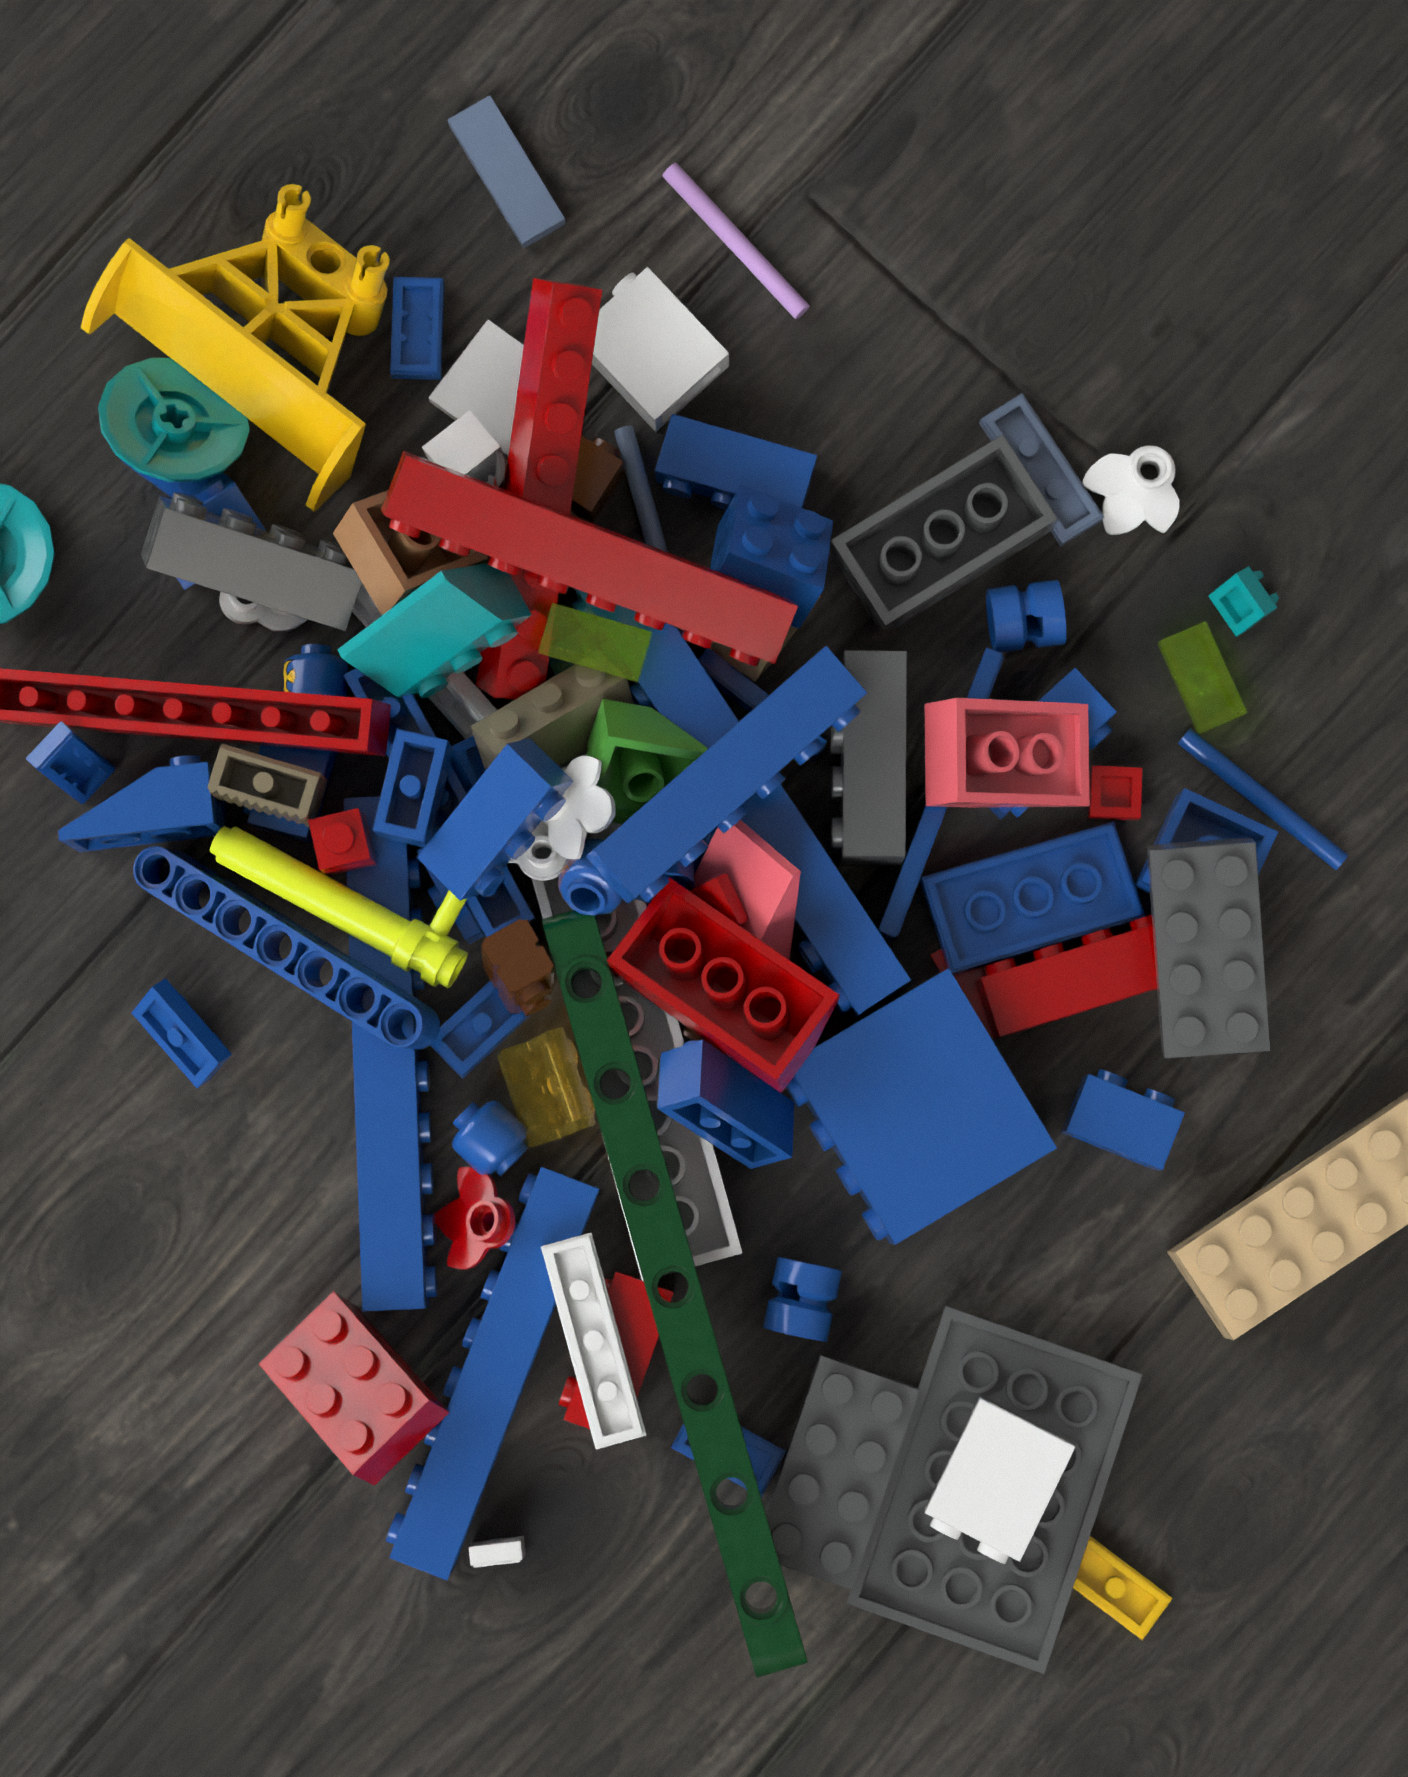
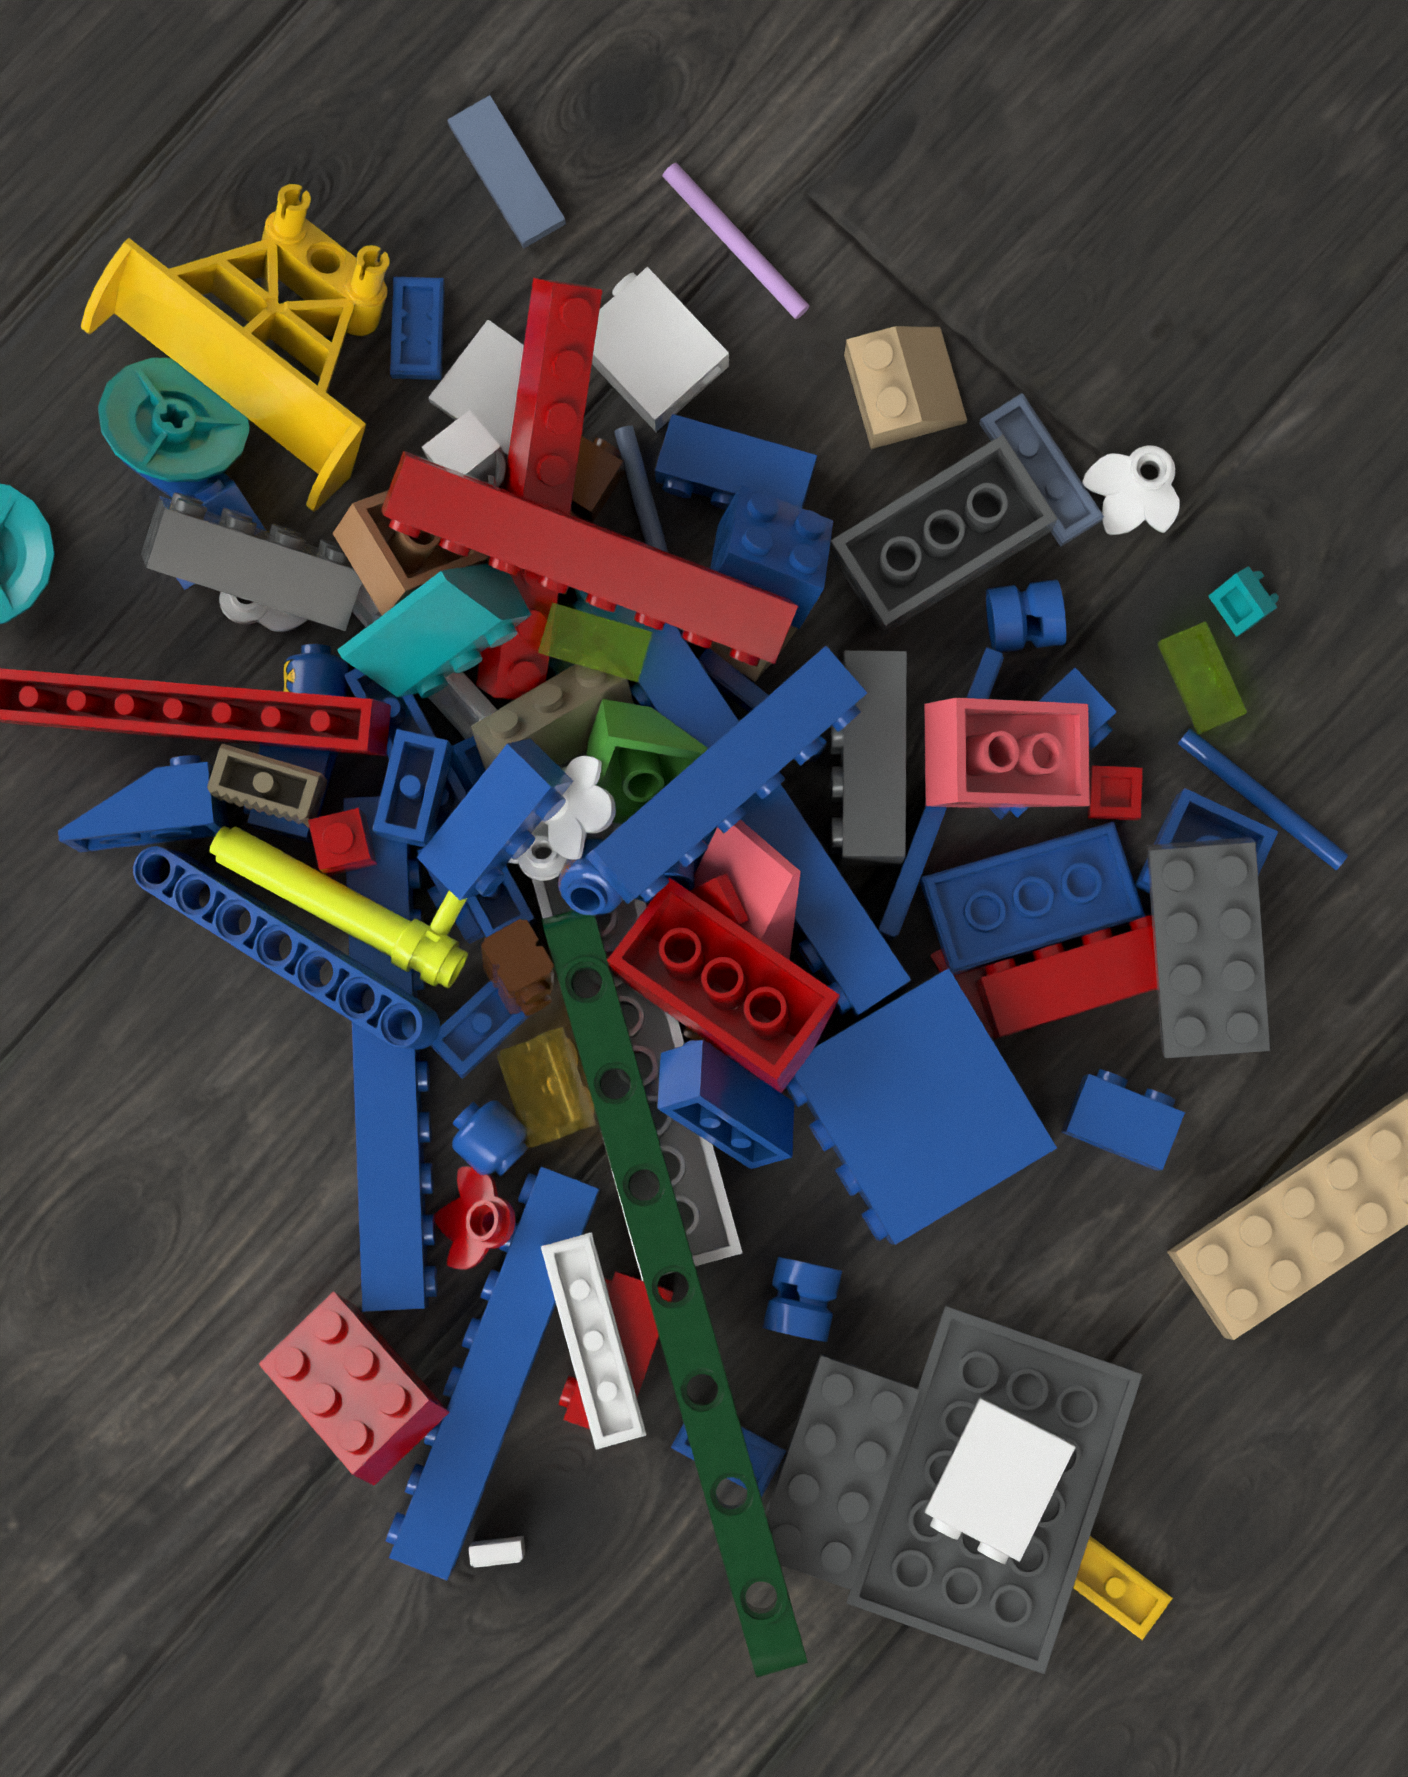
blue plate [25,721,116,805] -> none
blue plate [131,978,232,1089] -> none
none -> tan slope [844,326,967,449]

